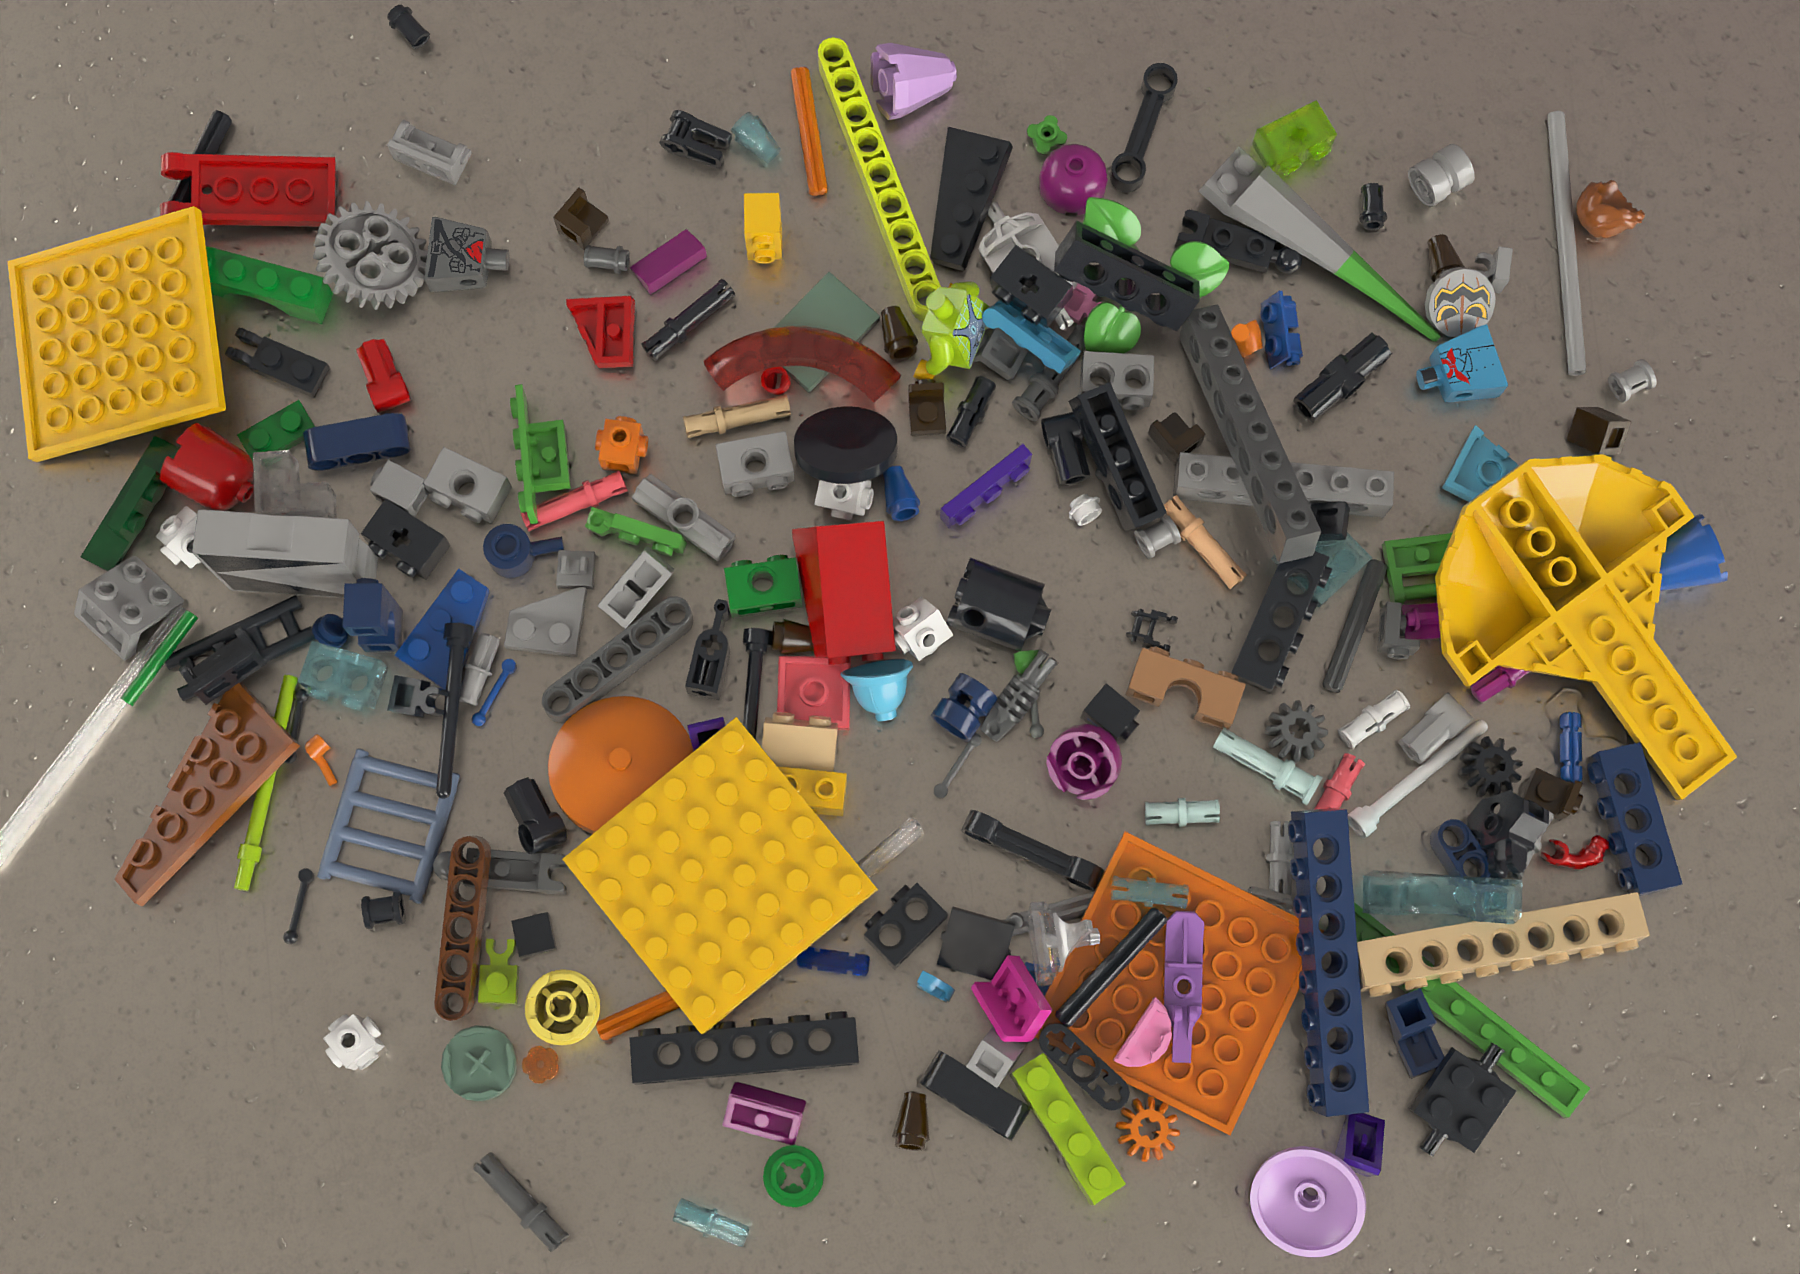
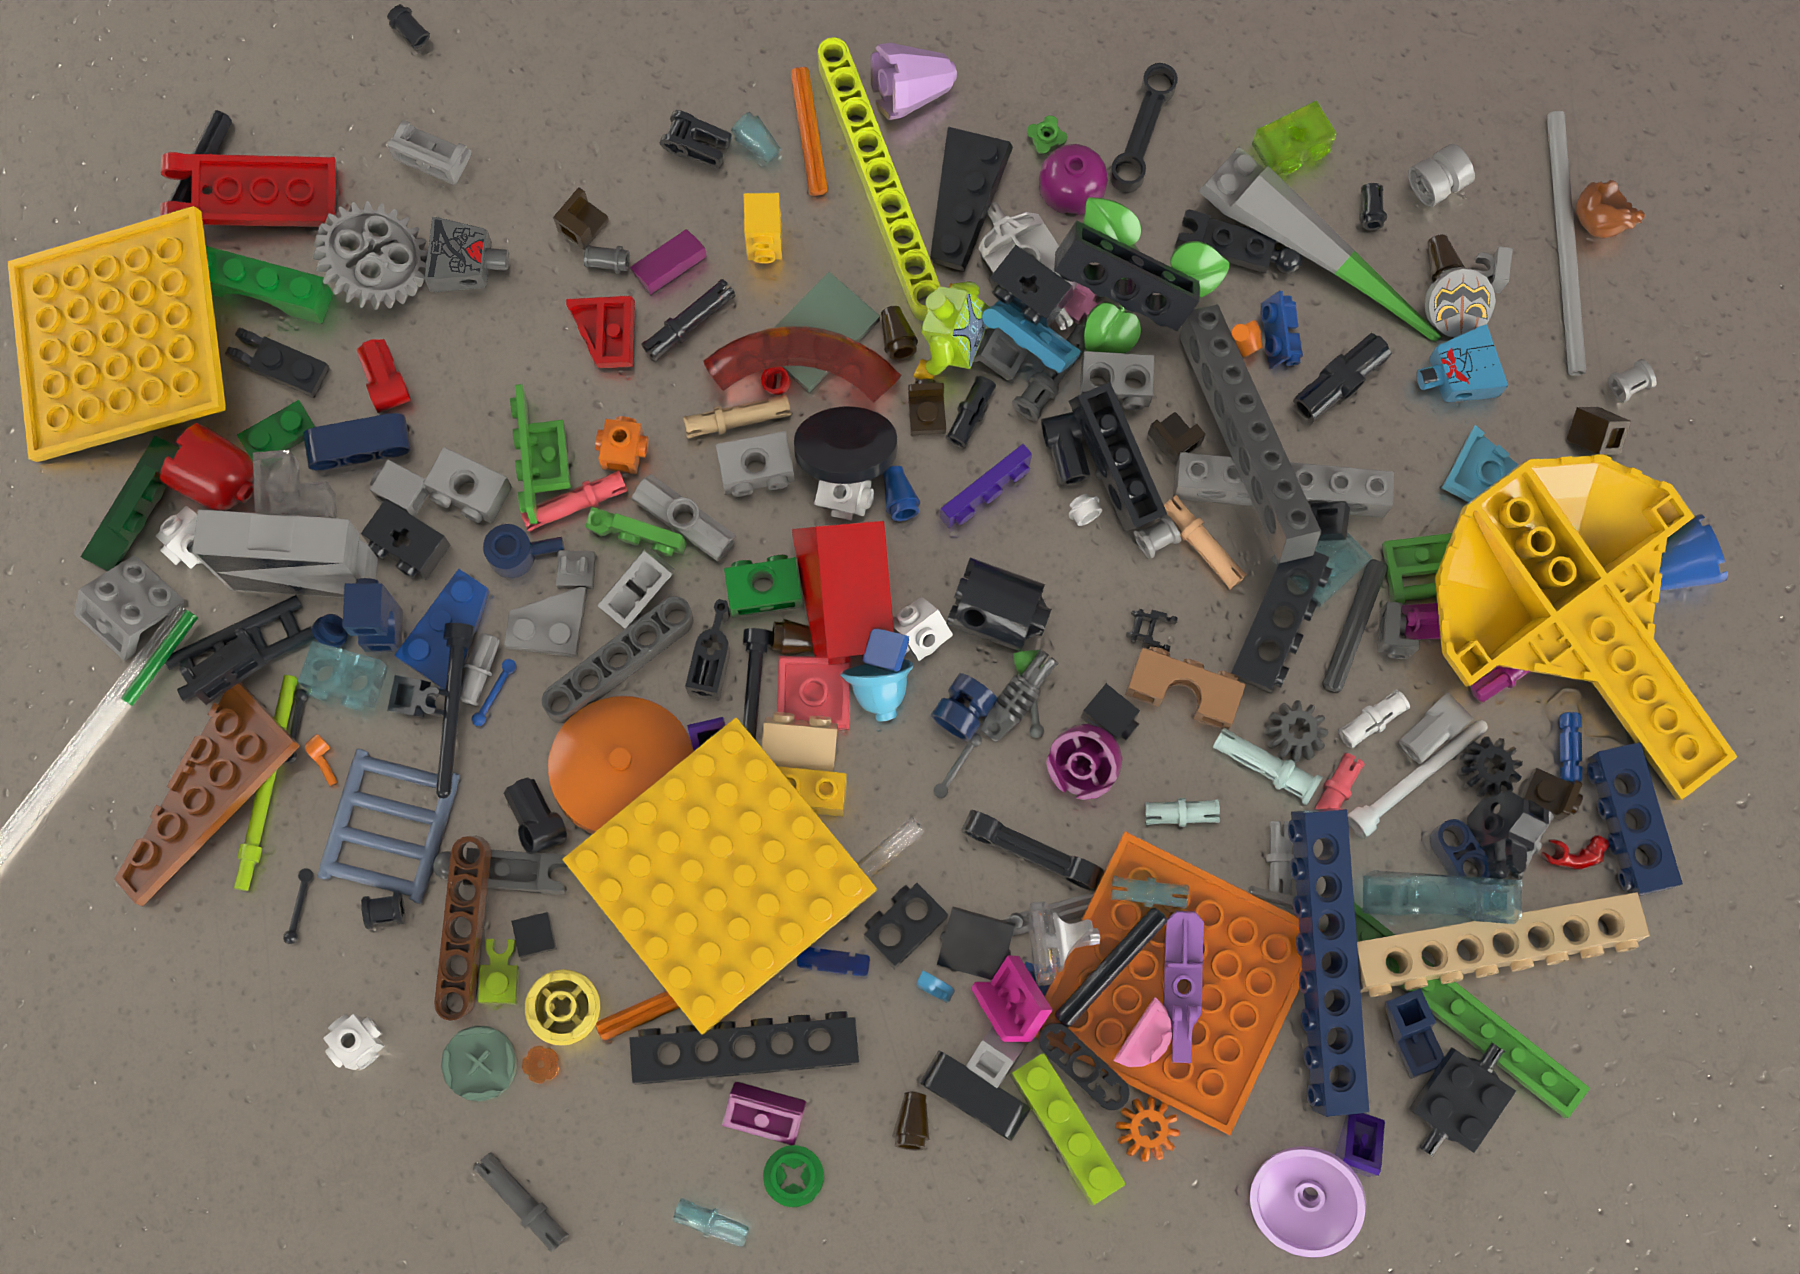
none -> slope [863,629,910,672]

